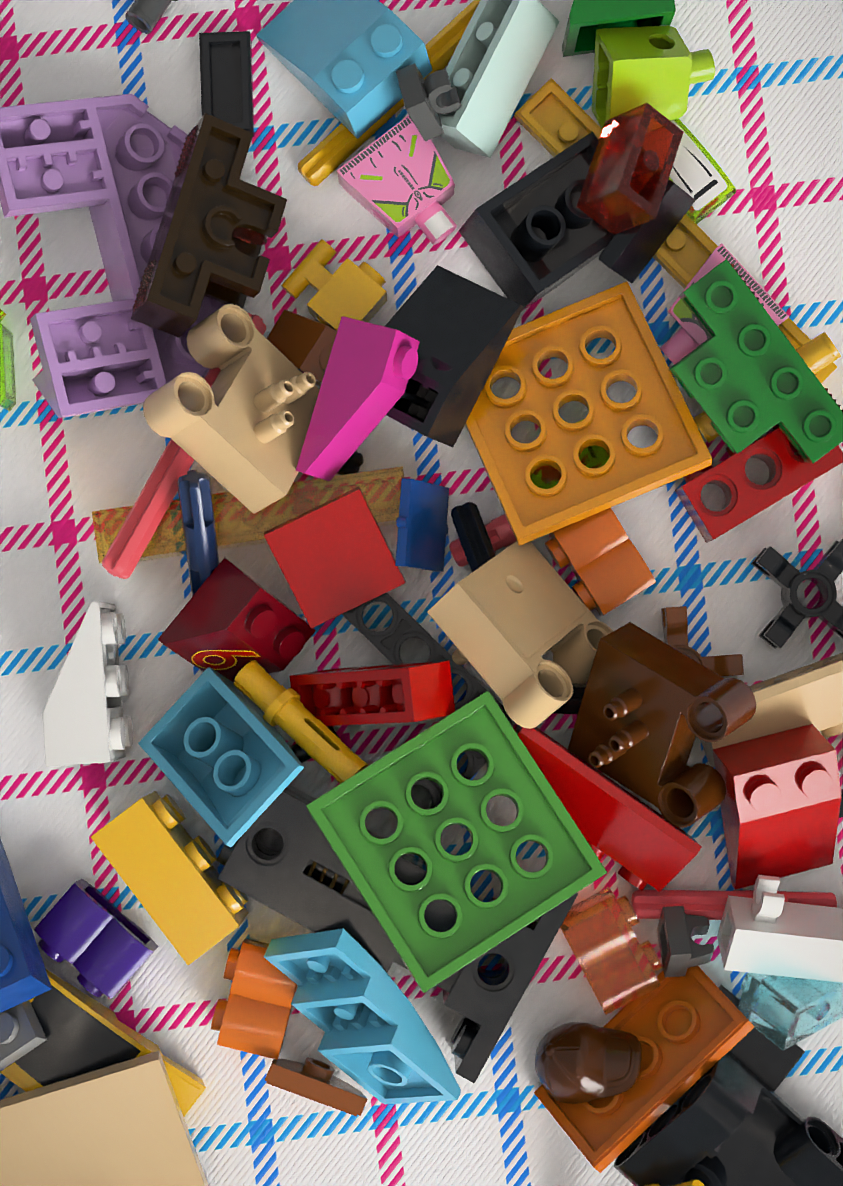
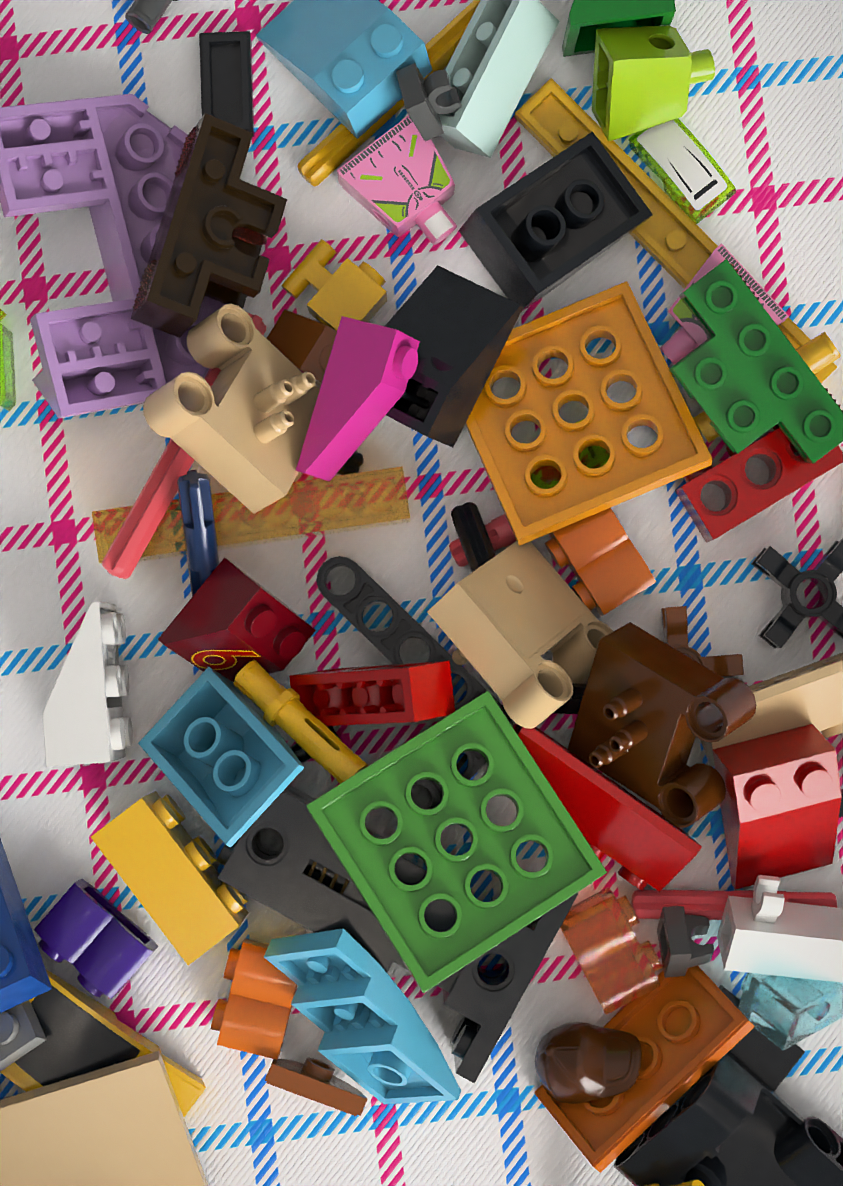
red tile [264,486,406,629] -> none
blue piece [395,478,449,572] -> none
clear red brick [576,103,684,234] -> none
black tile [598,174,696,283] -> none

